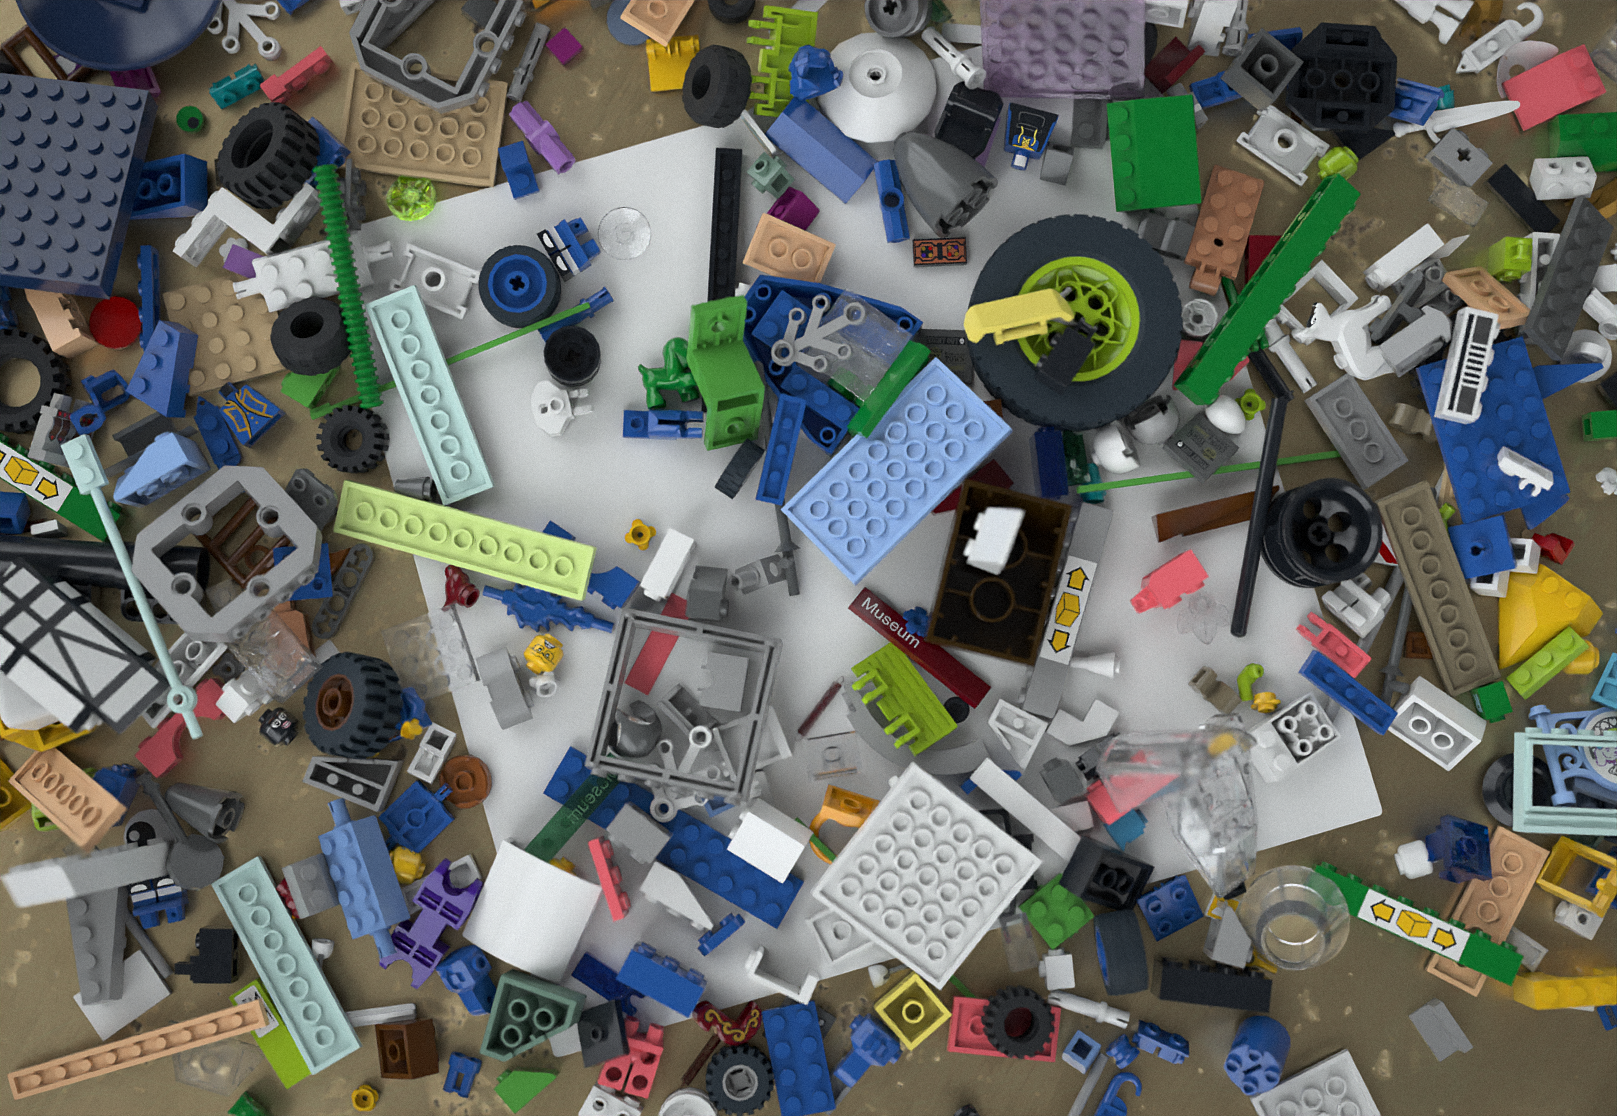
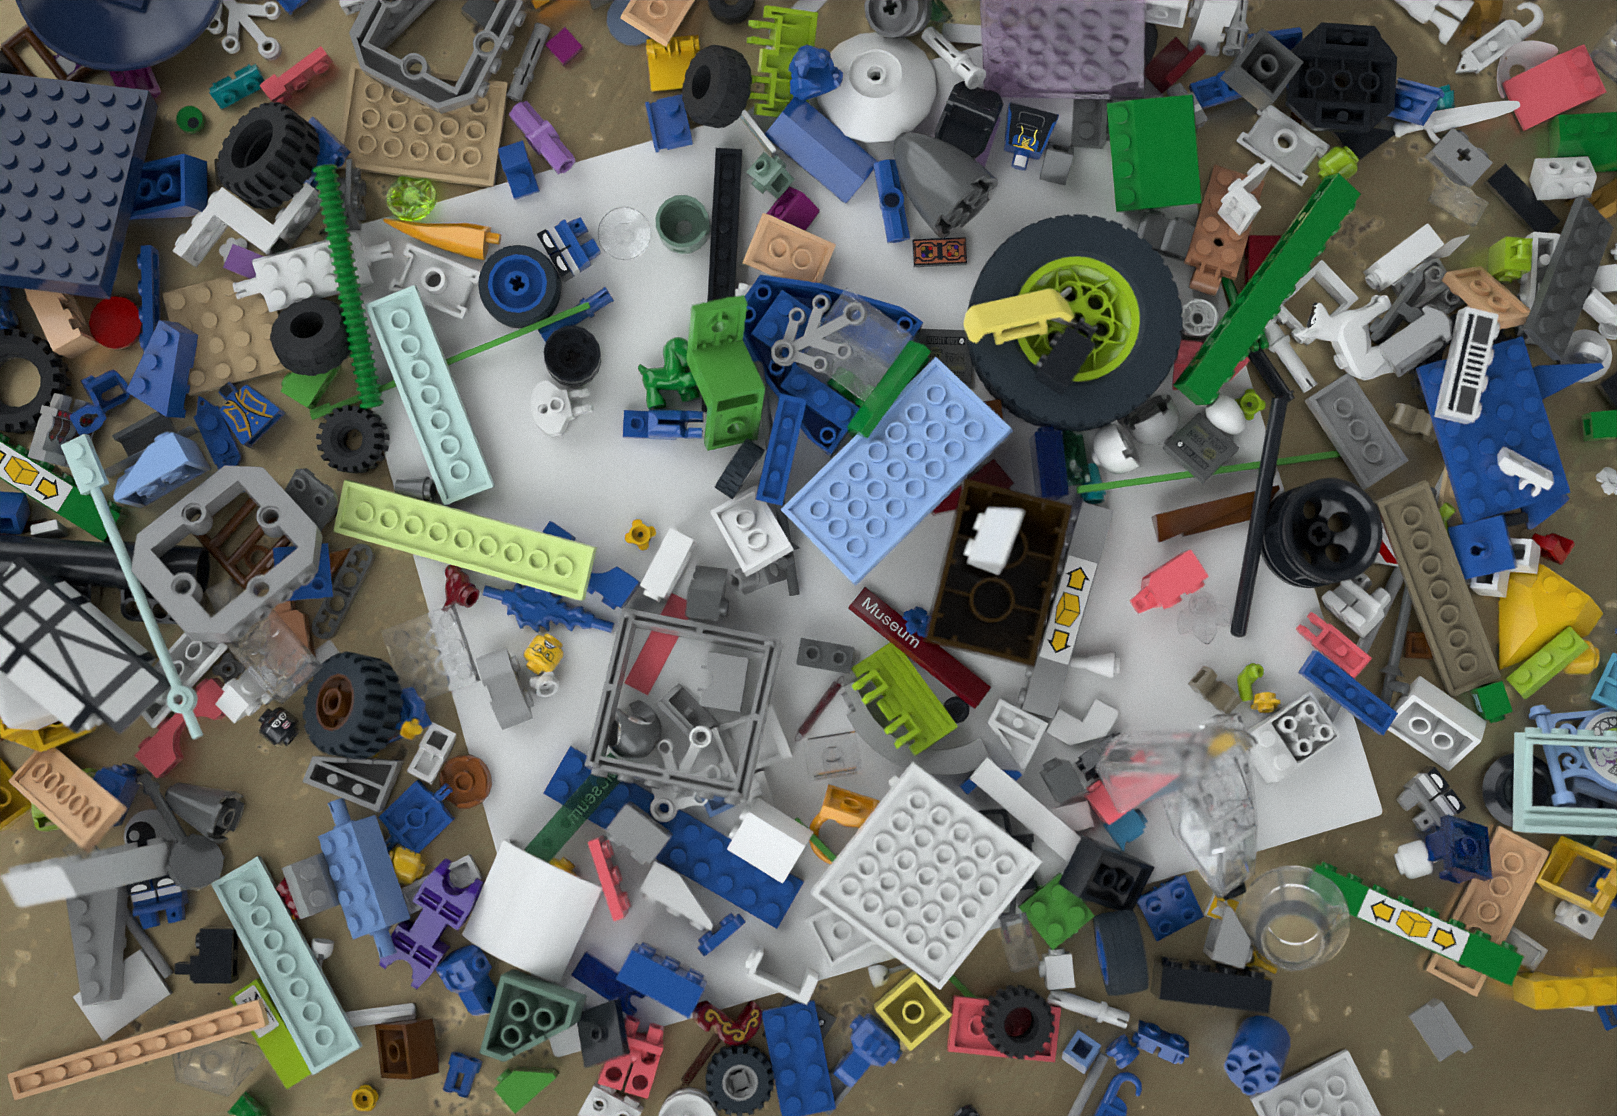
none -> light orange piece [383,218,501,260]
none -> blue plate [645,94,693,153]
none -> sand green piece [655,195,710,254]
none -> white plate [710,485,794,577]
none -> dark grey brick [796,638,855,674]
none -> white bracket [1217,159,1273,235]
none -> light grey hips [1396,766,1466,831]
none -> black tile [1504,512,1529,527]

